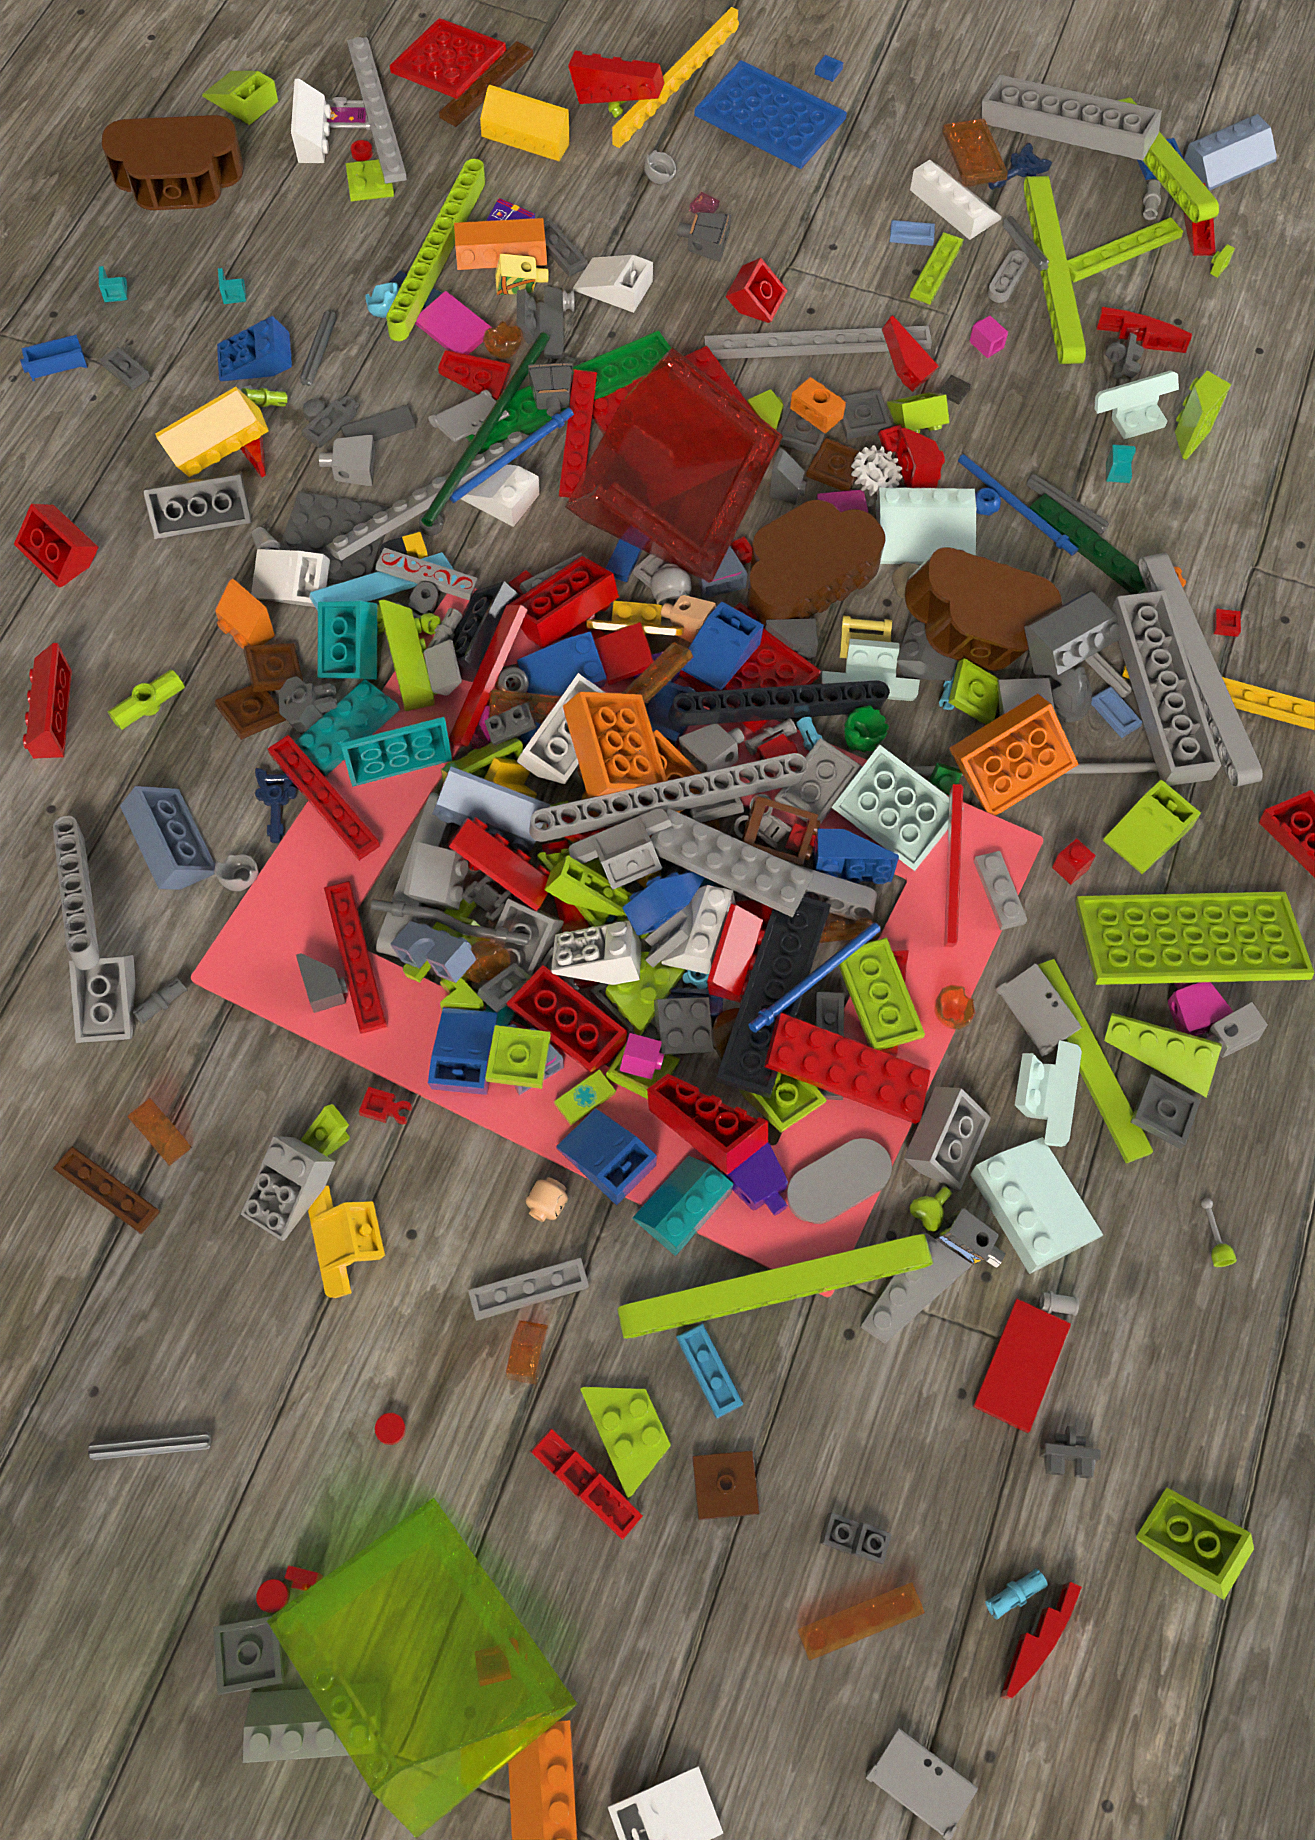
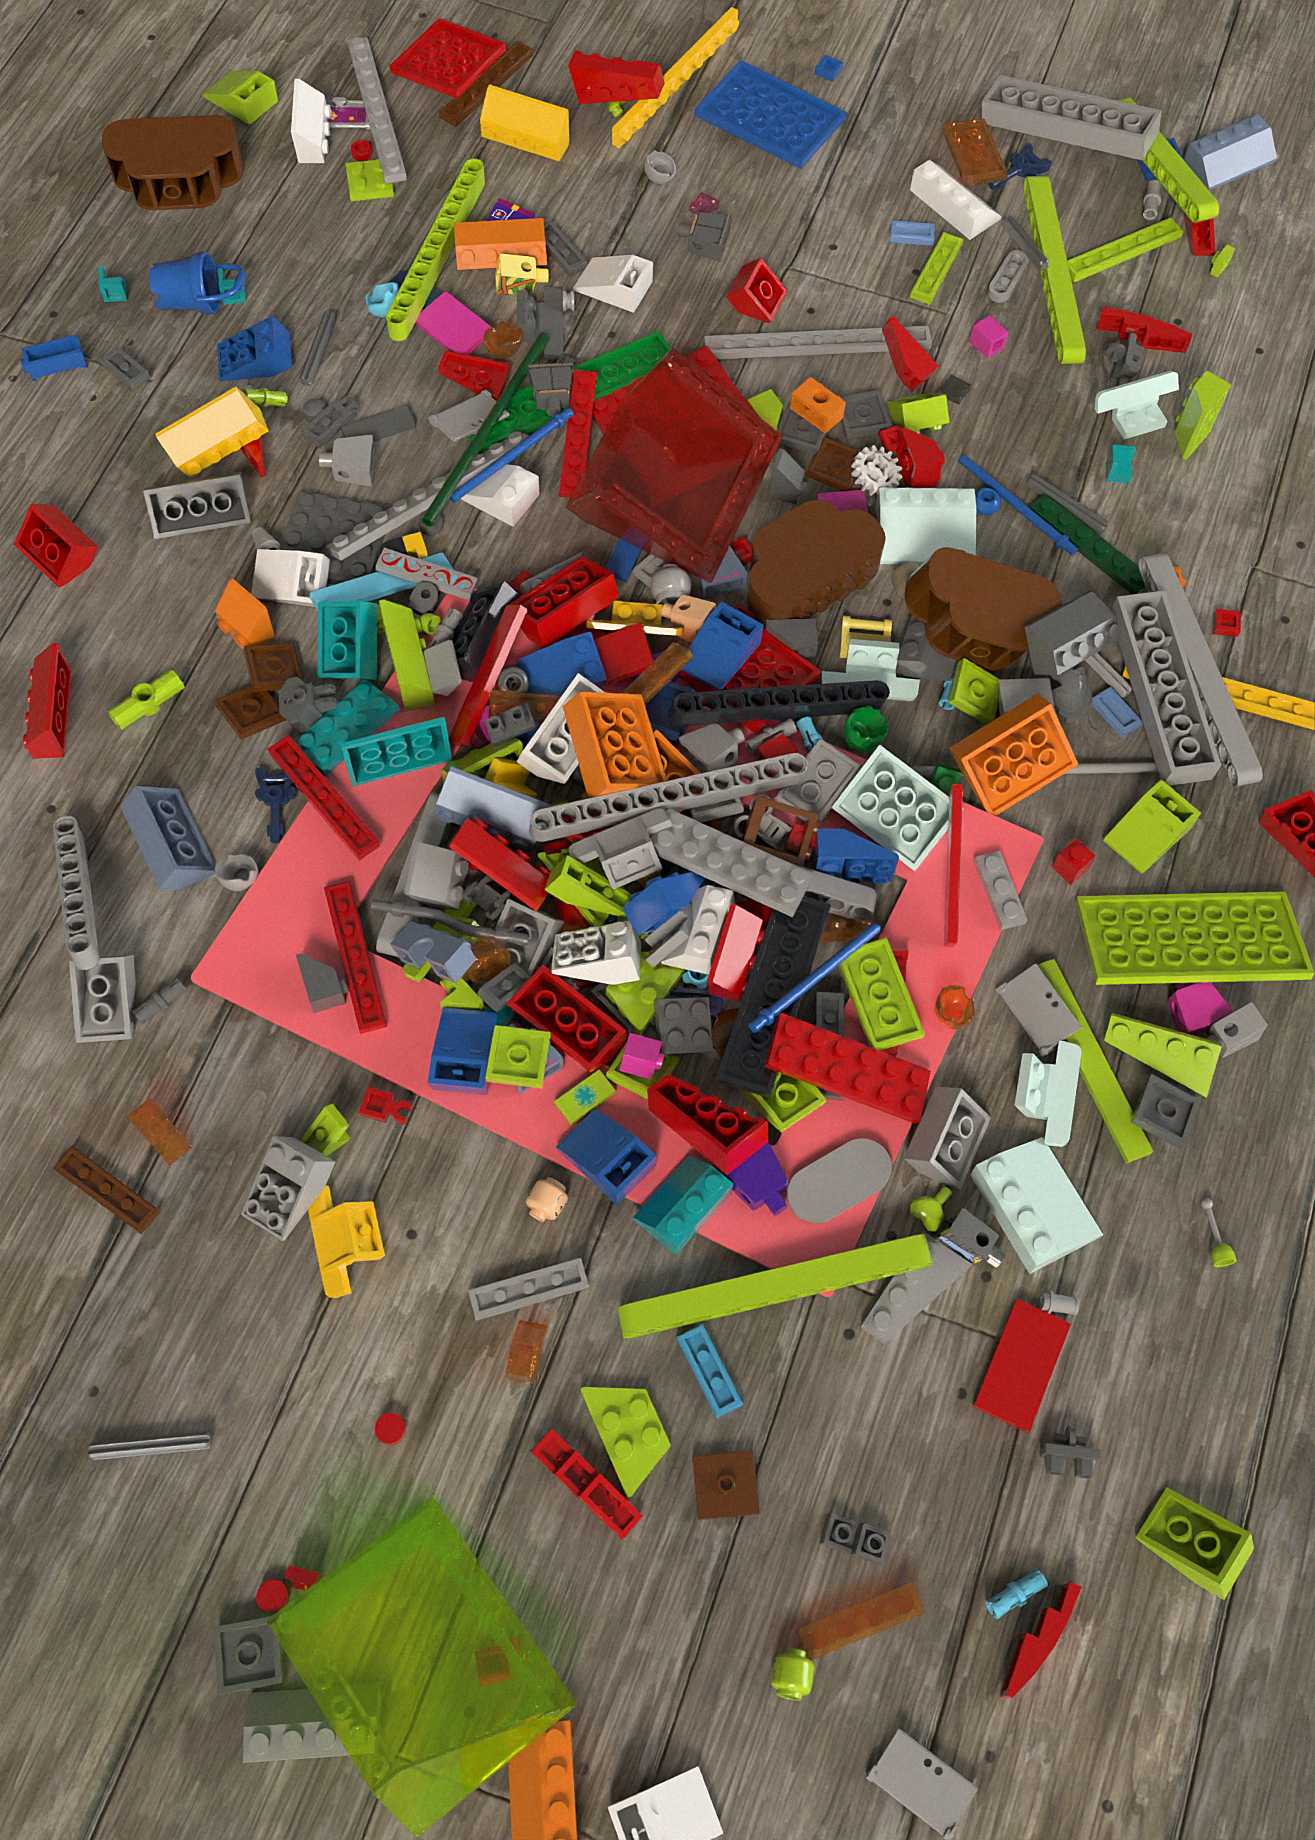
none -> blue piece [149,251,246,314]
none -> lime head [771,1648,815,1701]

